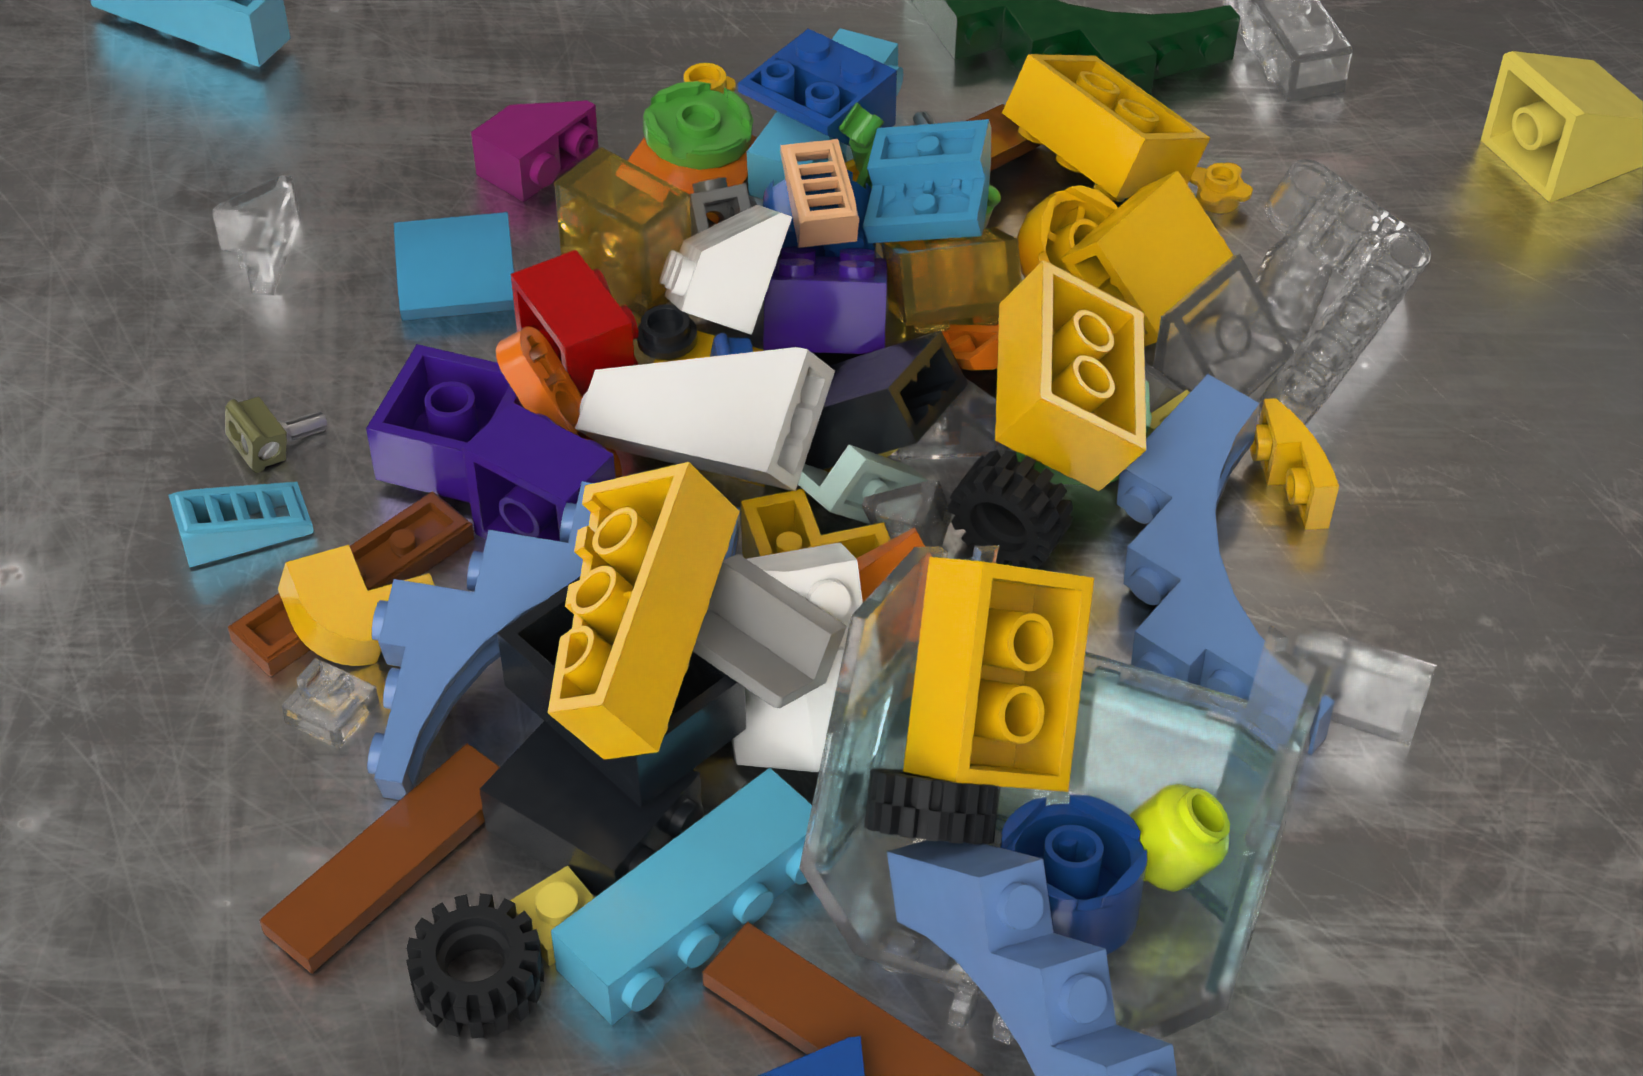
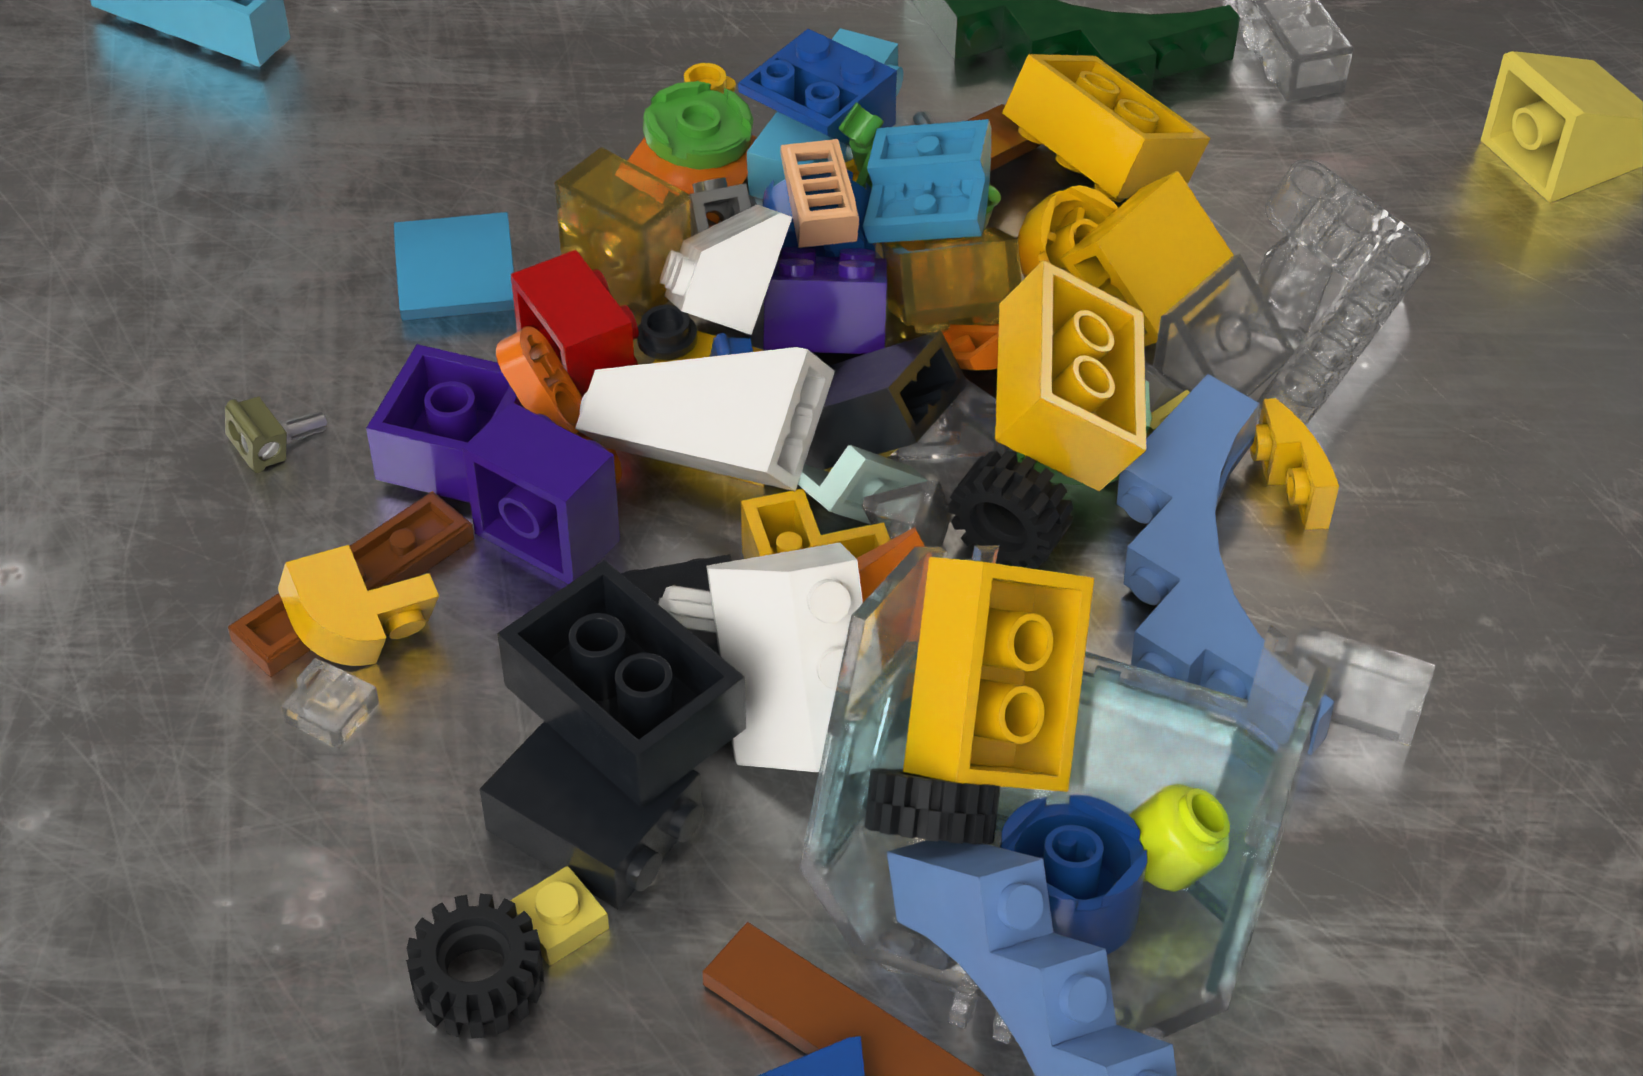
medium azure slope [168,482,314,567] -> none
clear slope [212,175,301,295] -> none
dark orange tile [259,743,500,974] -> none
medium blue arch [367,481,740,800] -> none
magenta slope [471,100,599,202] -> none
yellow wedge [548,462,740,760] -> none
medium azure brick [551,768,827,1025] -> none
light grey panel [693,554,847,708] -> none
yellow plate [1190,162,1253,214] -> none

